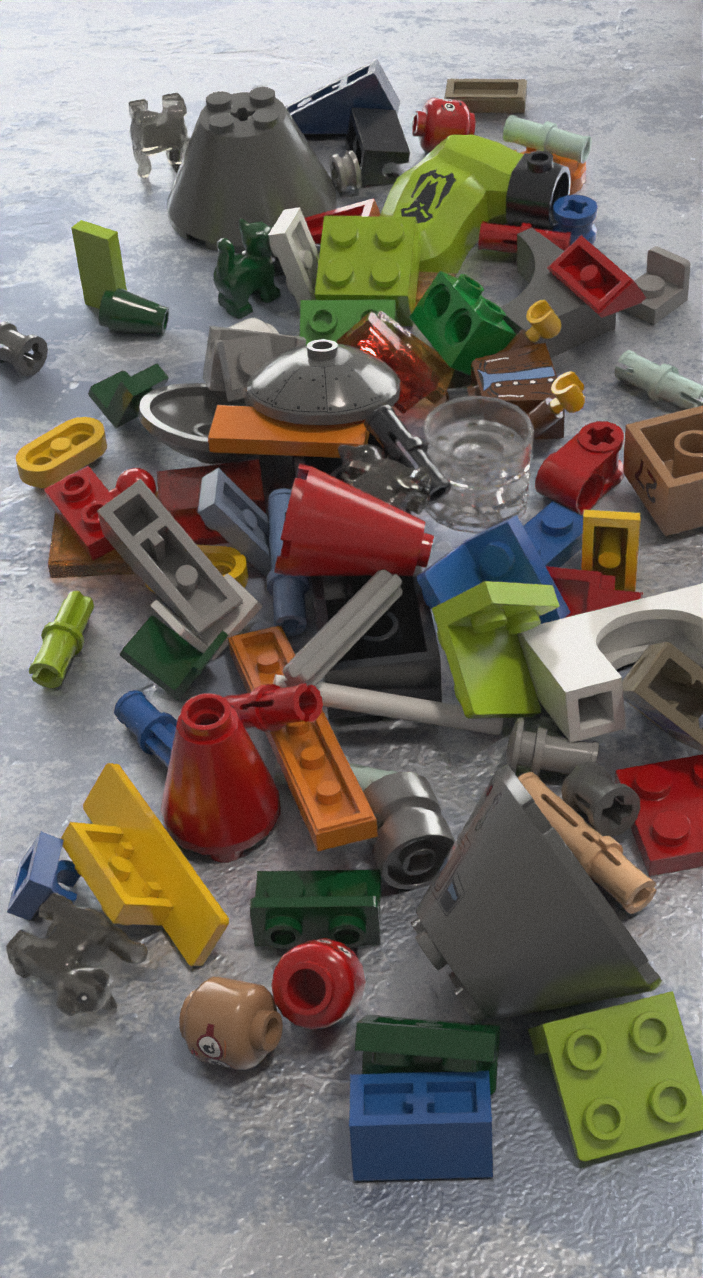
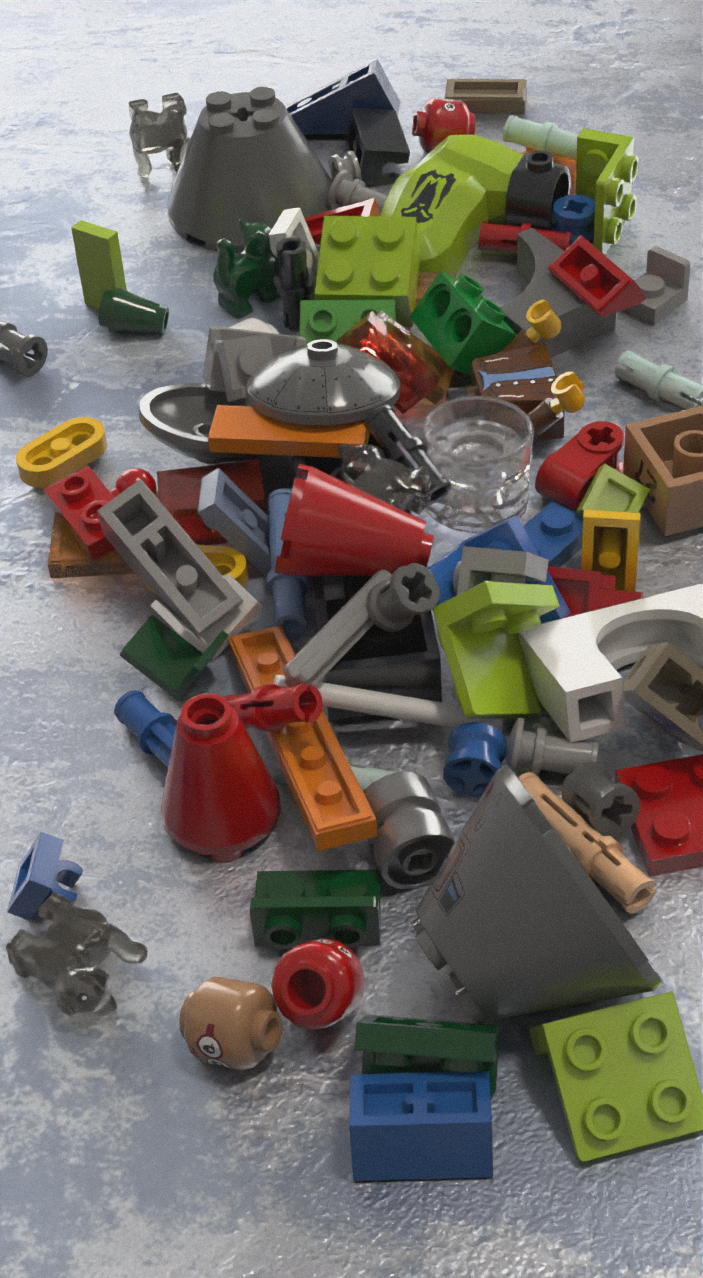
lime axle [28,591,94,688] -> none
yellow bracket [60,763,229,966] -> none
dark green bracket [88,363,169,428] -> none
none -> black pin [276,237,314,332]
none -> light grey pin [327,169,388,214]
none -> dark grey bush [366,563,440,632]
none -> blue wheel [443,722,507,797]
none -> light grey bracket [453,546,549,596]
none -> lime bracket [576,128,639,255]
none -> lime plate [576,464,650,516]

